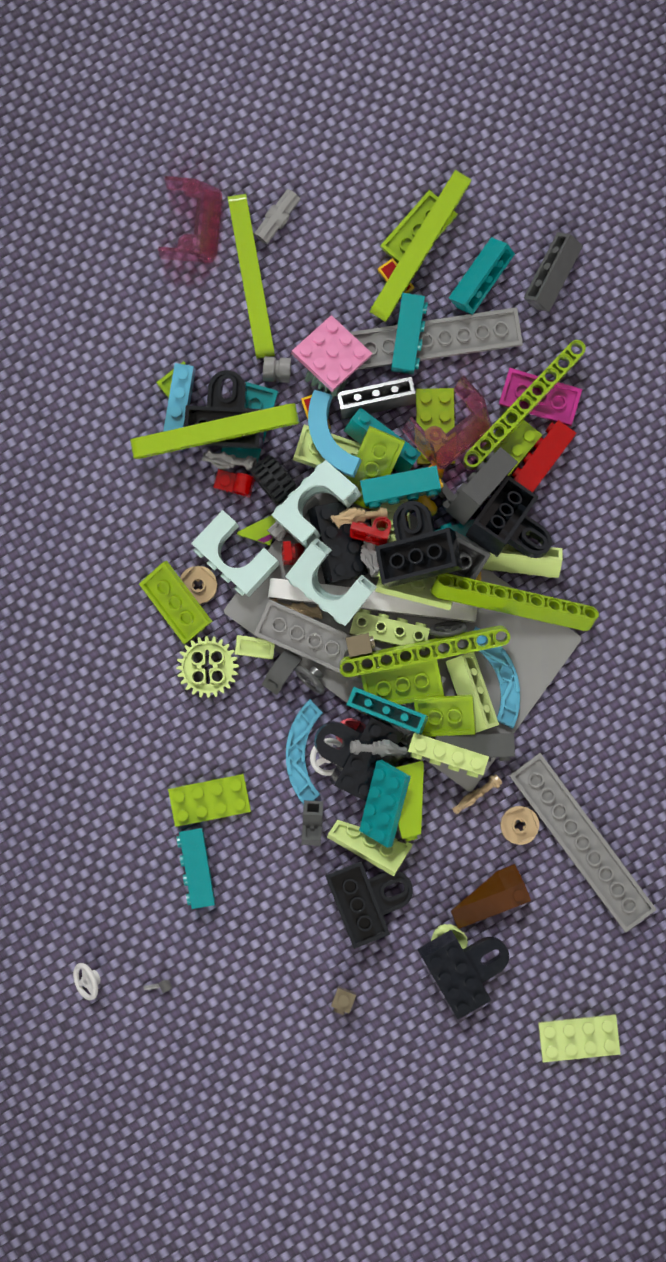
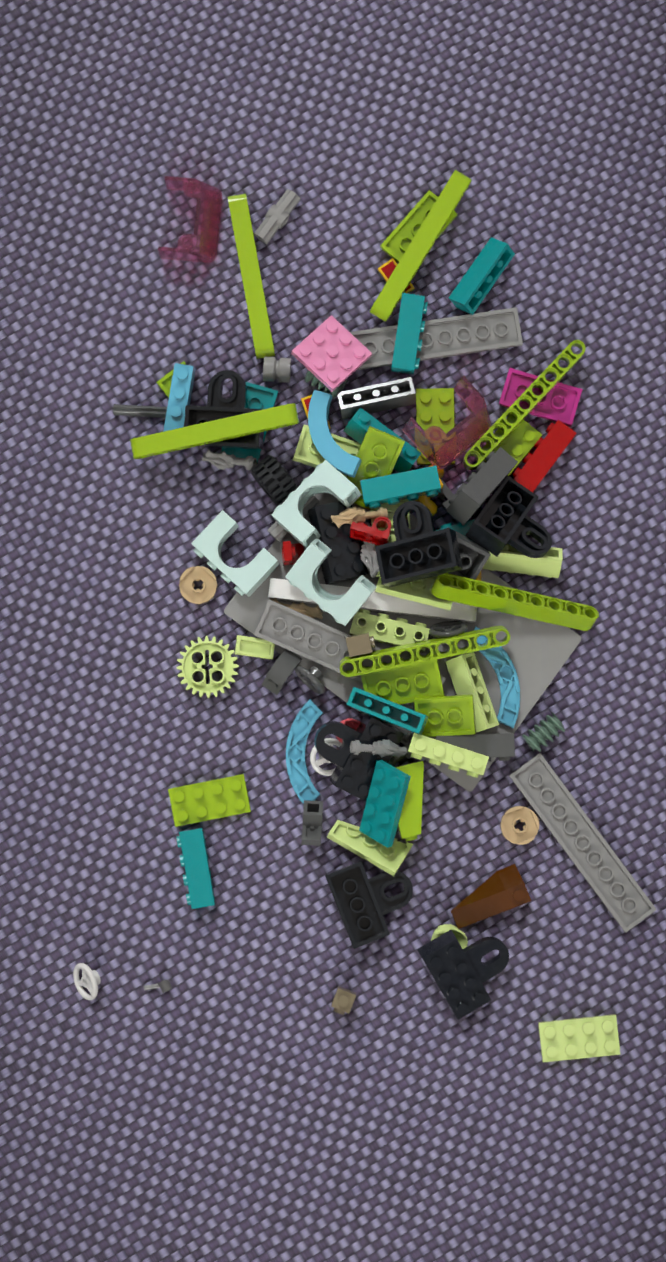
lime plate [139,561,213,645] -> none
red plate [213,469,255,498] -> none
lime tile [237,515,276,546] -> none
tan piece [452,774,502,814] -> none
dark grey brick [524,232,583,312] -> none
none -> dark grey axle [113,404,167,418]
none -> sand green piece [522,712,565,752]

